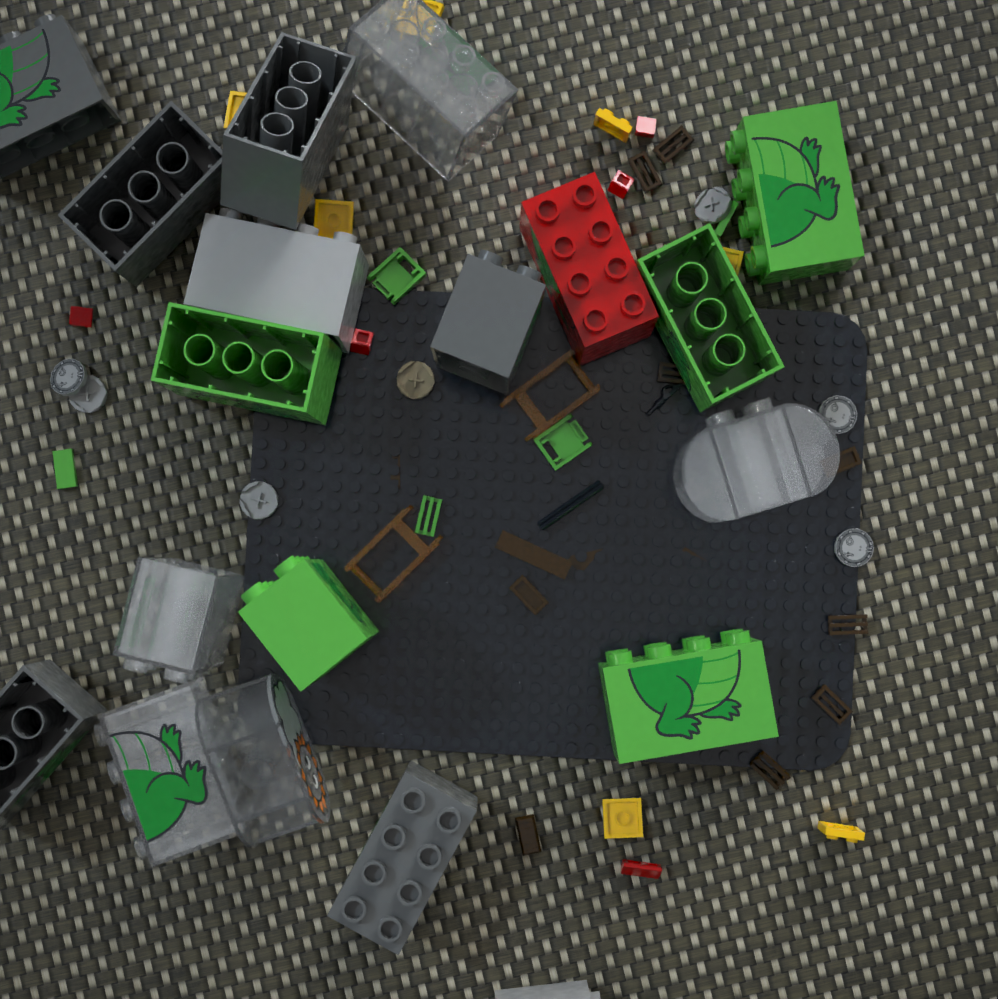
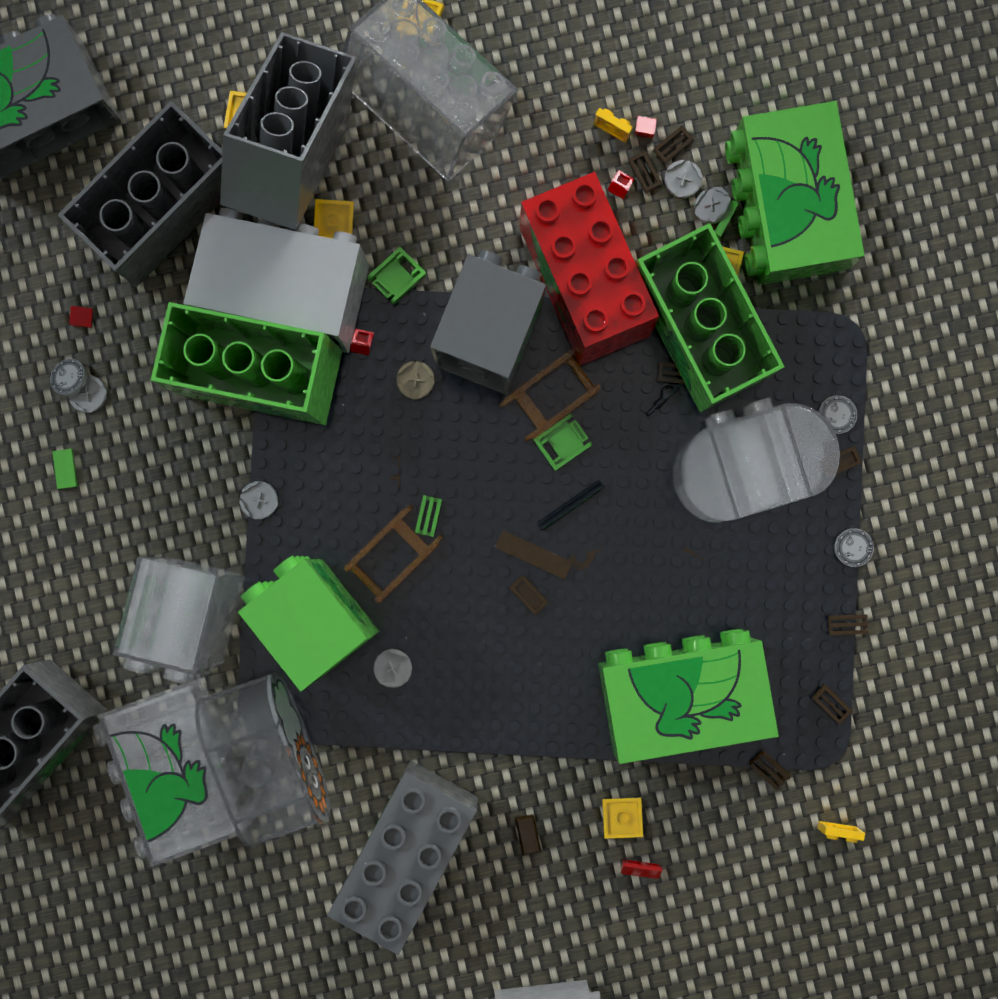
none -> light grey tile [373,649,412,688]
none -> light grey tile [664,160,703,199]

